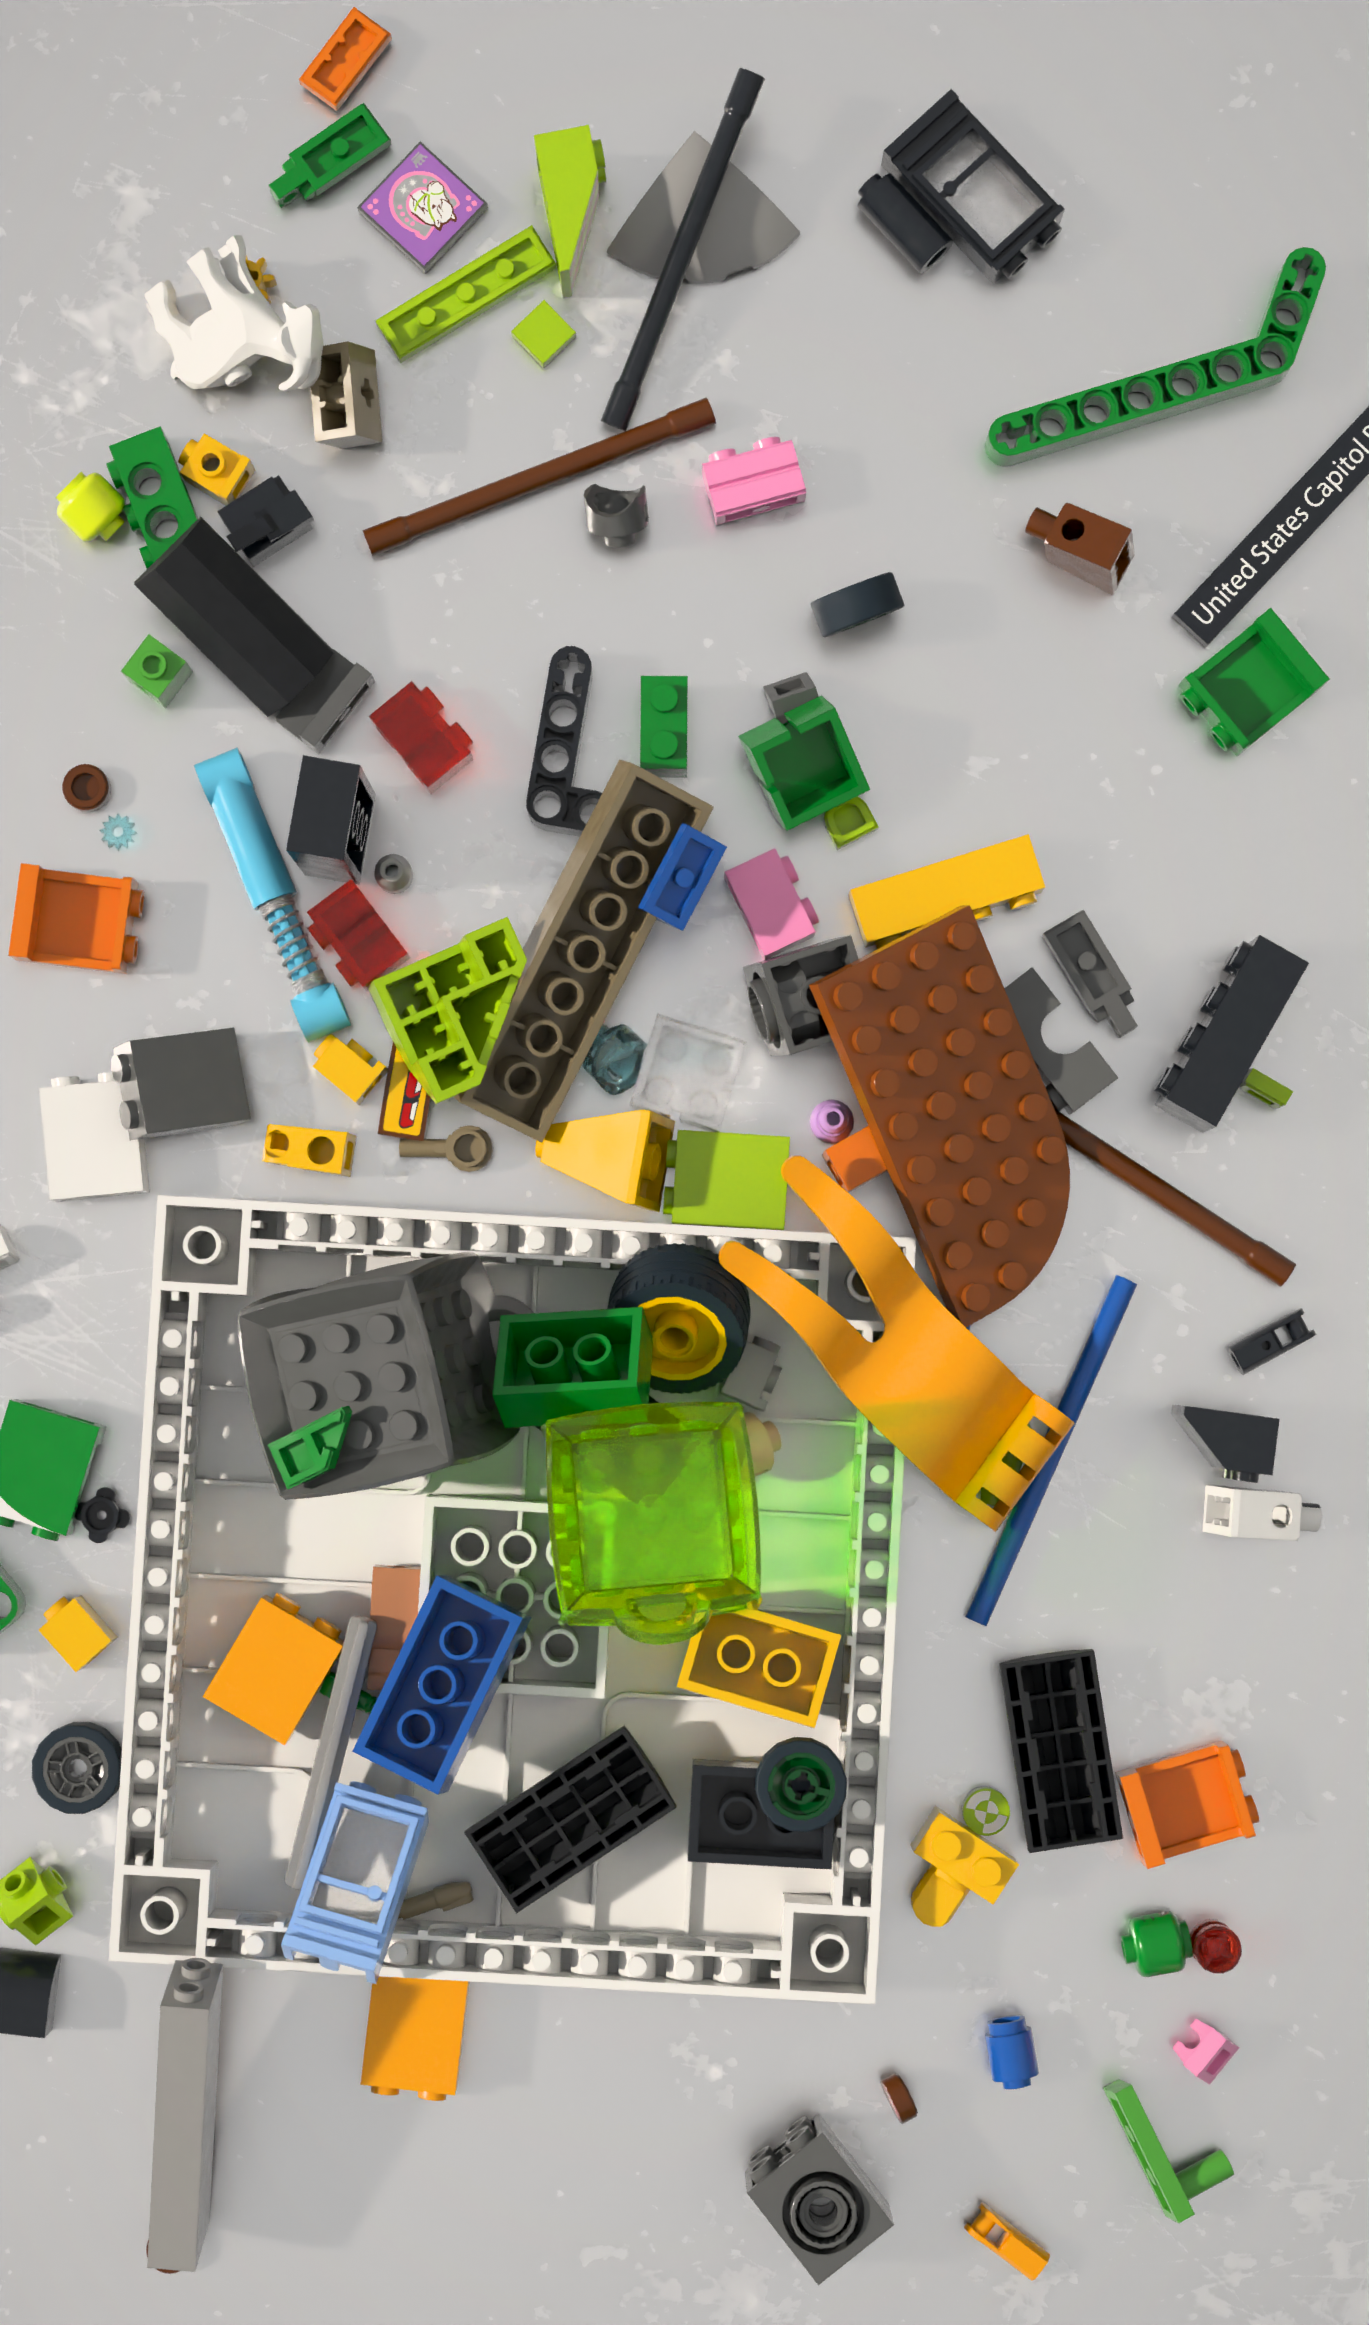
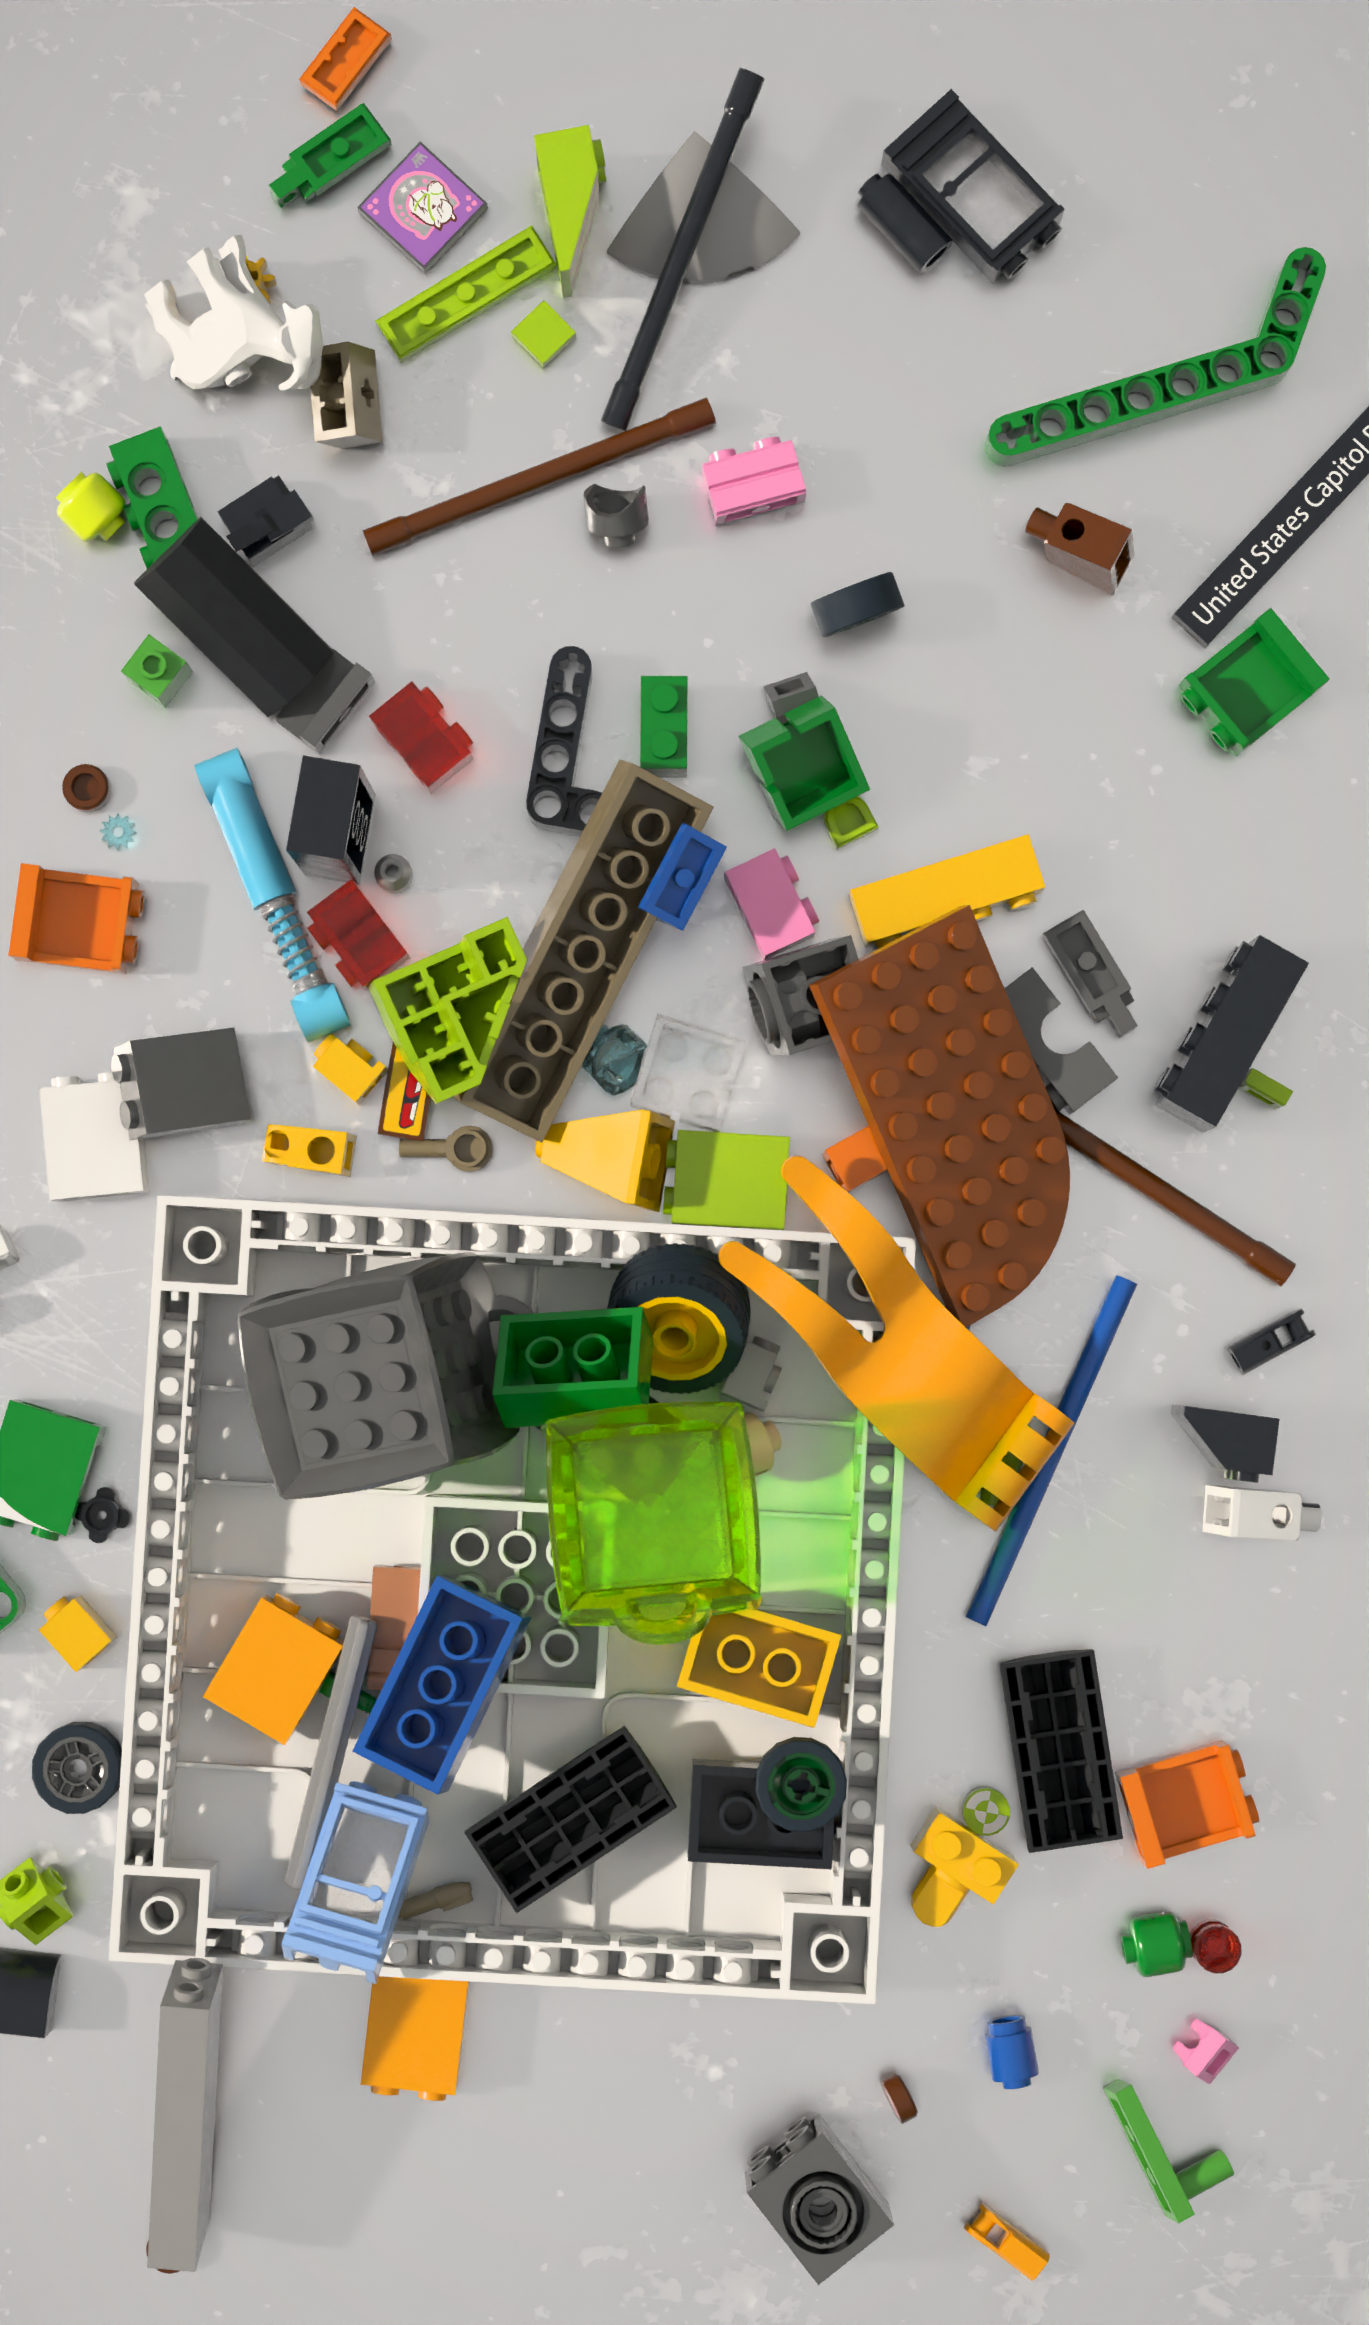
yellow brick [178,433,256,506] -> none
green tile [268,1406,352,1490] -> none
lavender piece [810,1099,854,1144] -> none

